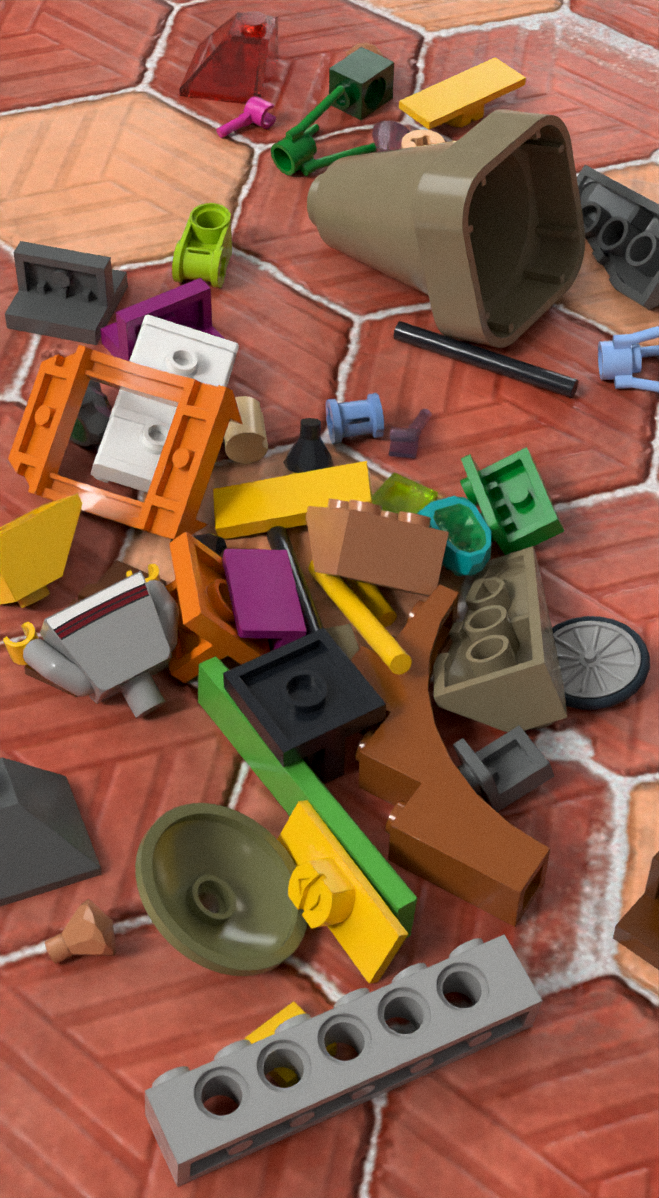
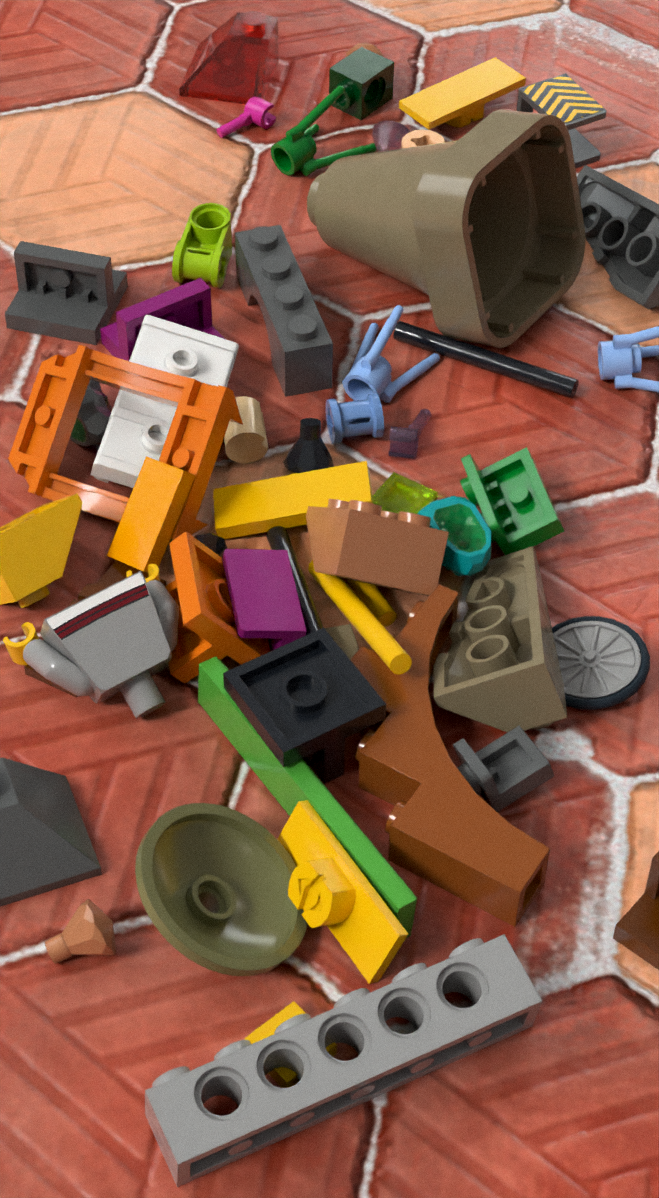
none -> light orange tile [107,456,195,573]
none -> dark grey arch [235,225,333,397]
none -> light blue plant [342,305,440,403]
none -> piece [517,73,607,168]

